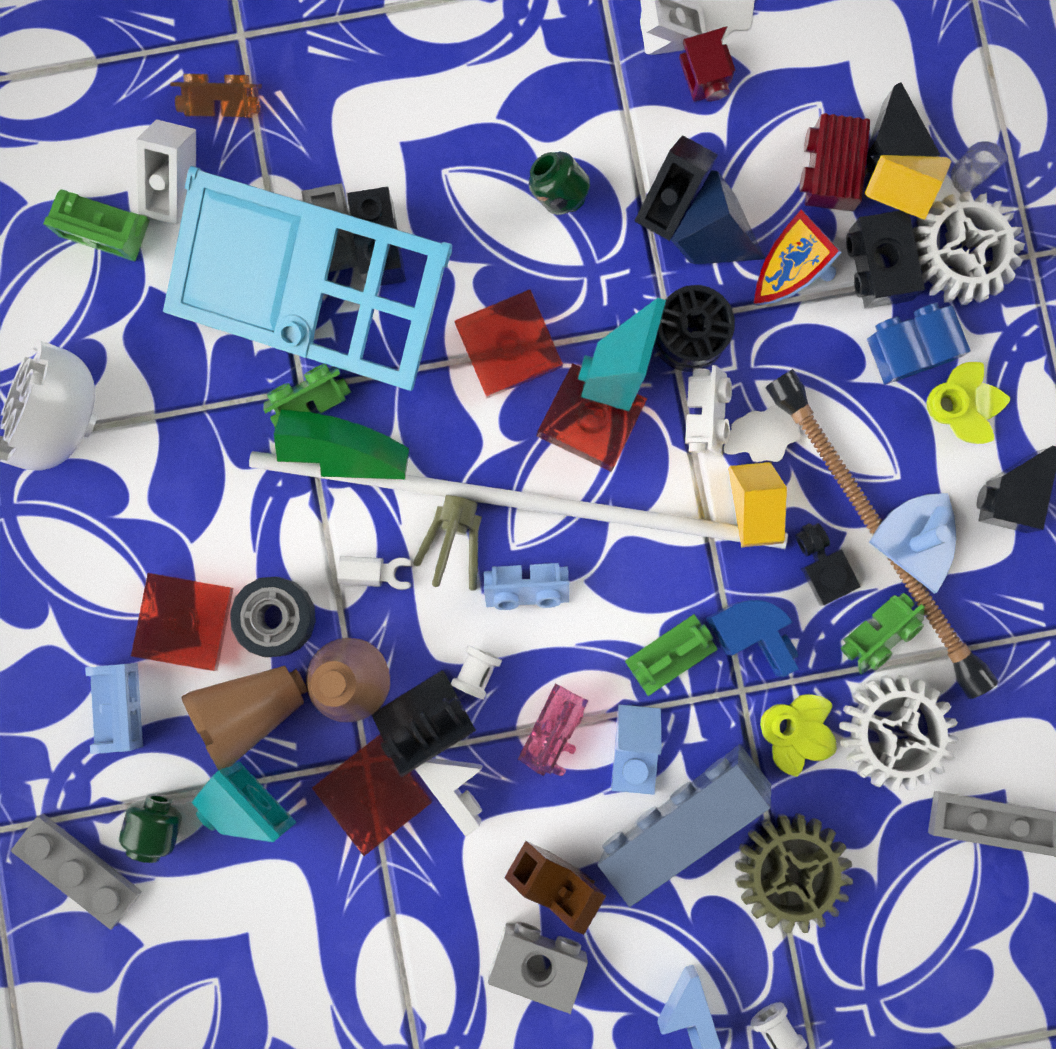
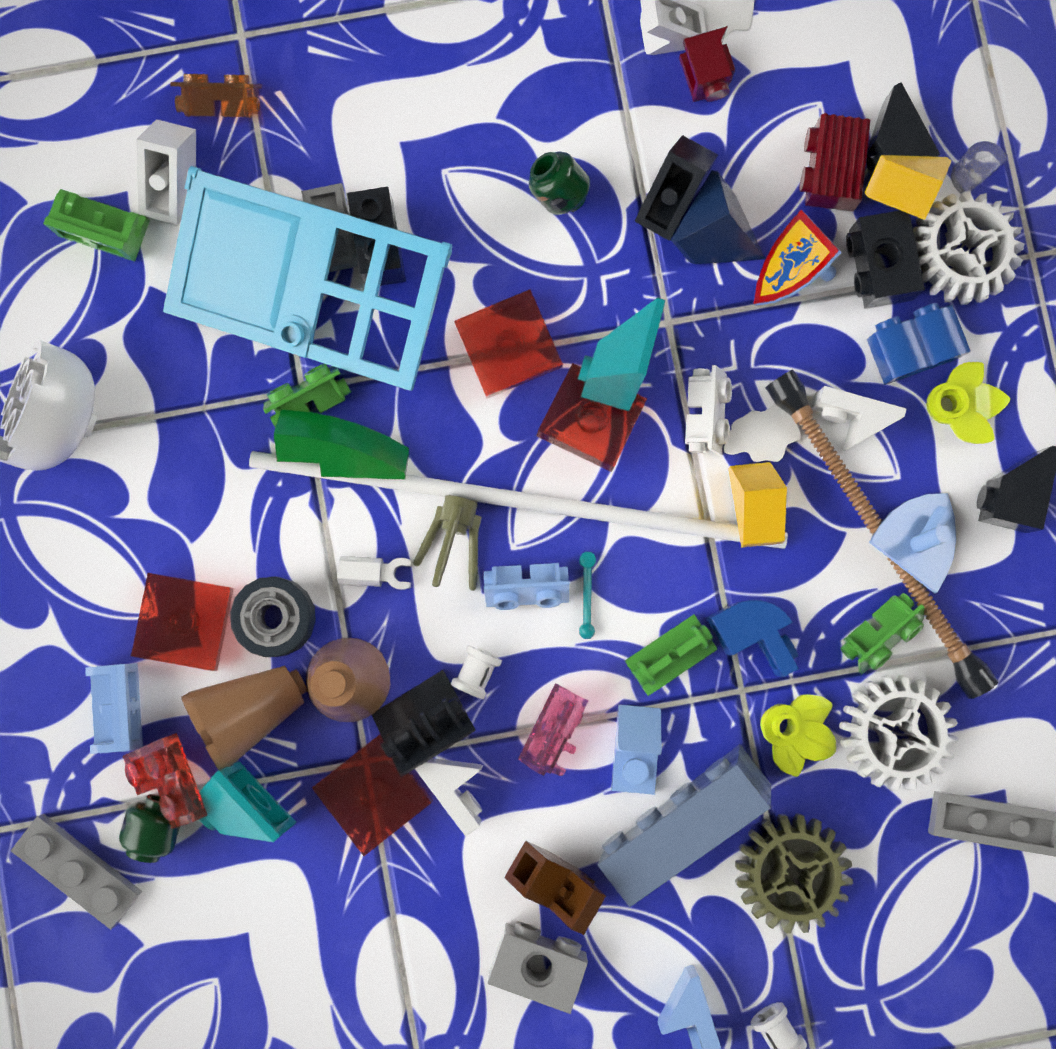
black wheel [654,285,735,372] -> none
black plate [795,523,861,606] -> none
none -> clear red plate [123,733,208,829]
none -> teal hinge [579,552,596,639]
none -> white slope [811,386,907,451]

